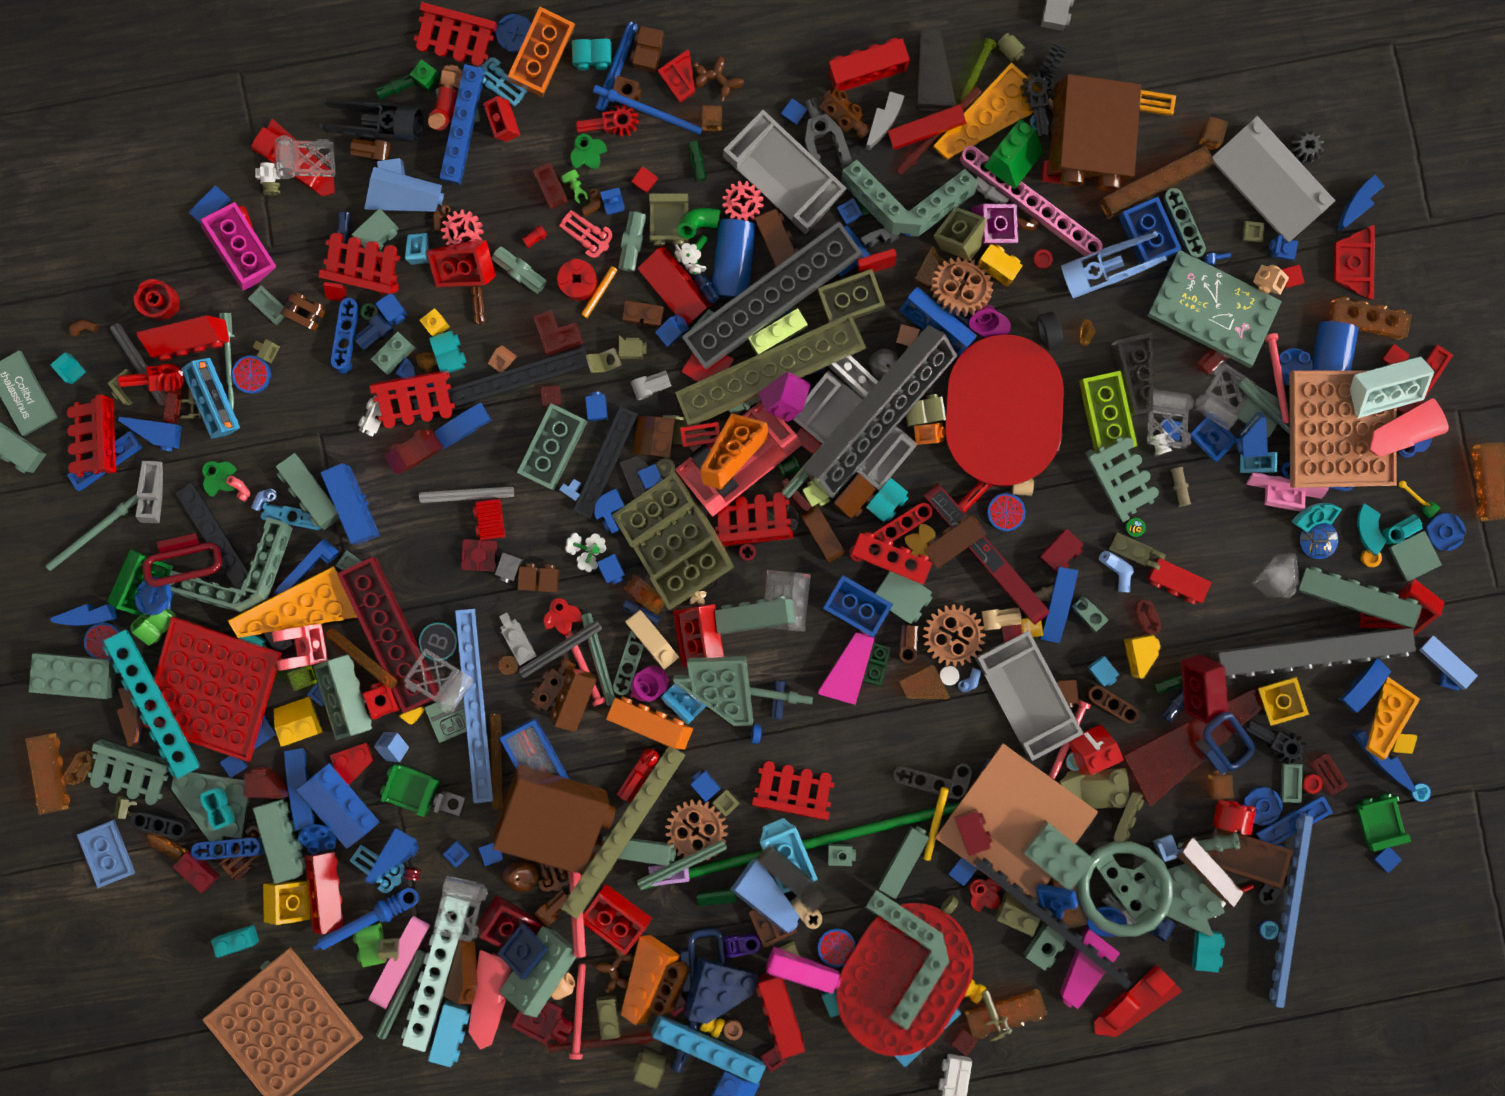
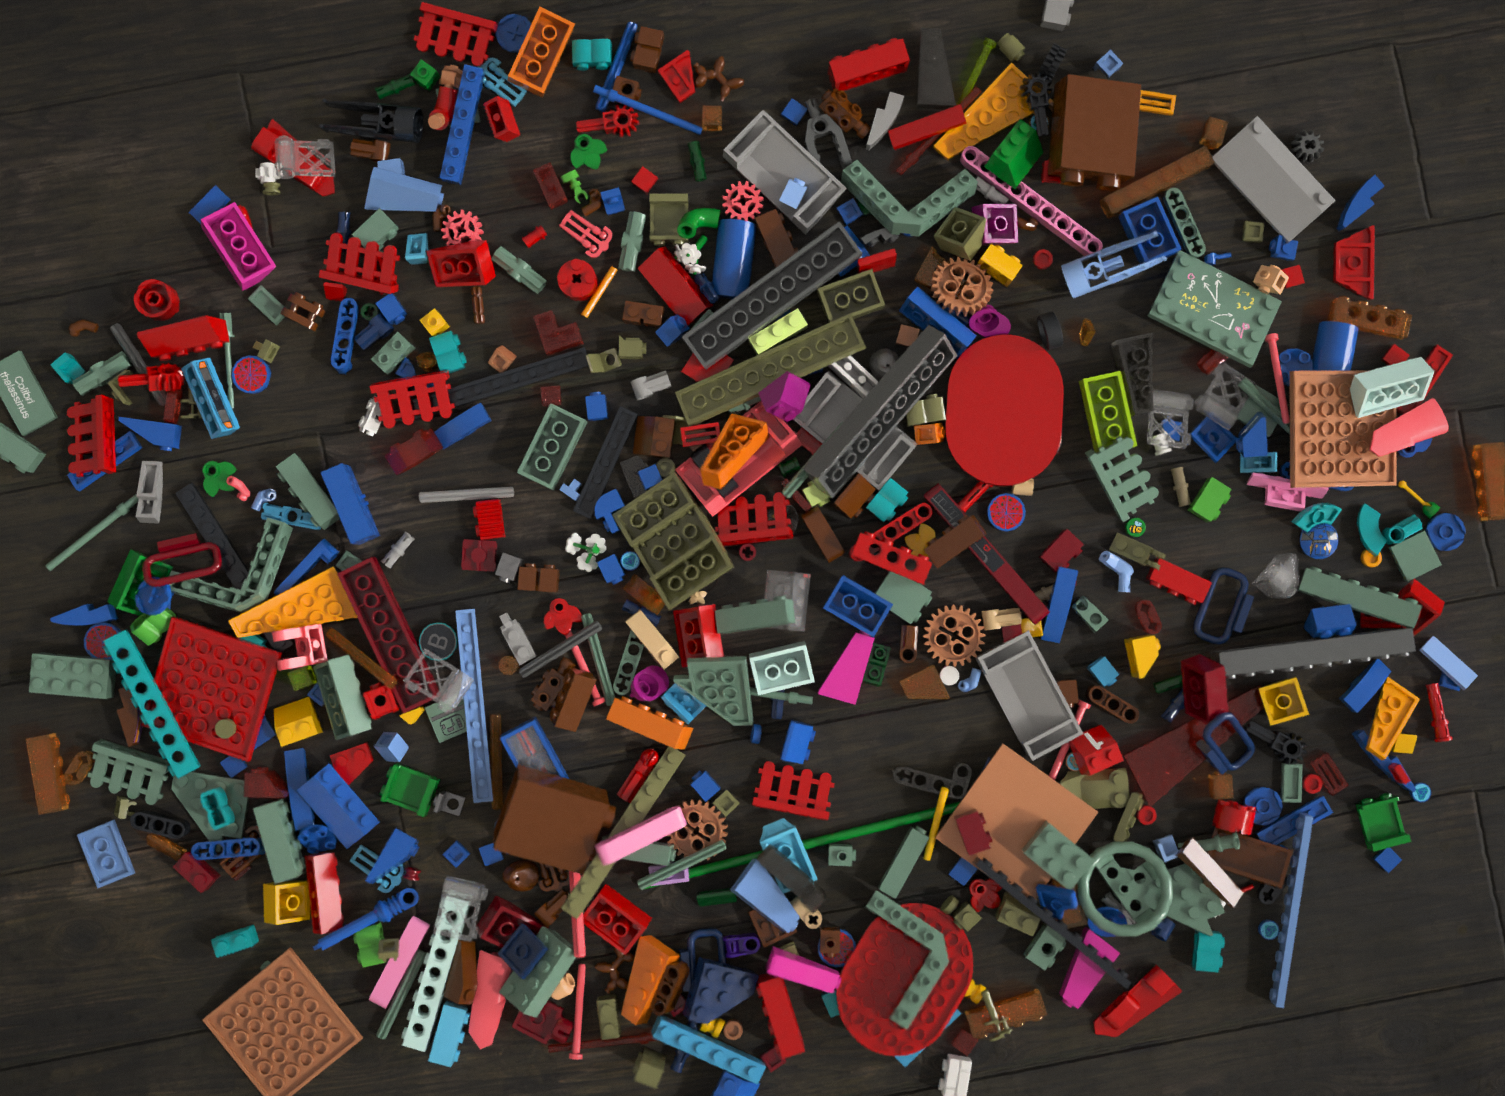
none -> sand green piece [72,351,132,396]
none -> olive tile [215,718,236,739]
none -> light grey pin [381,531,415,568]
none -> bright pink beam [595,806,687,865]
none -> tile [621,551,640,571]
none -> light aqua slope [749,641,815,695]
none -> light blue brick [779,177,808,209]
none -> blue slope [780,720,816,764]
none -> reddish brown brick [820,927,840,957]
none -> olive brick [952,901,982,931]
none -> medium blue panel [1093,49,1124,78]
none -> red tile [1136,805,1157,825]
none -> bright green brick [1188,477,1232,522]
none -> dark blue bar [1193,567,1254,645]
none -> blue slope [1304,604,1356,639]
none -> red tile [1388,763,1411,784]
none -> red pin [1426,683,1453,742]

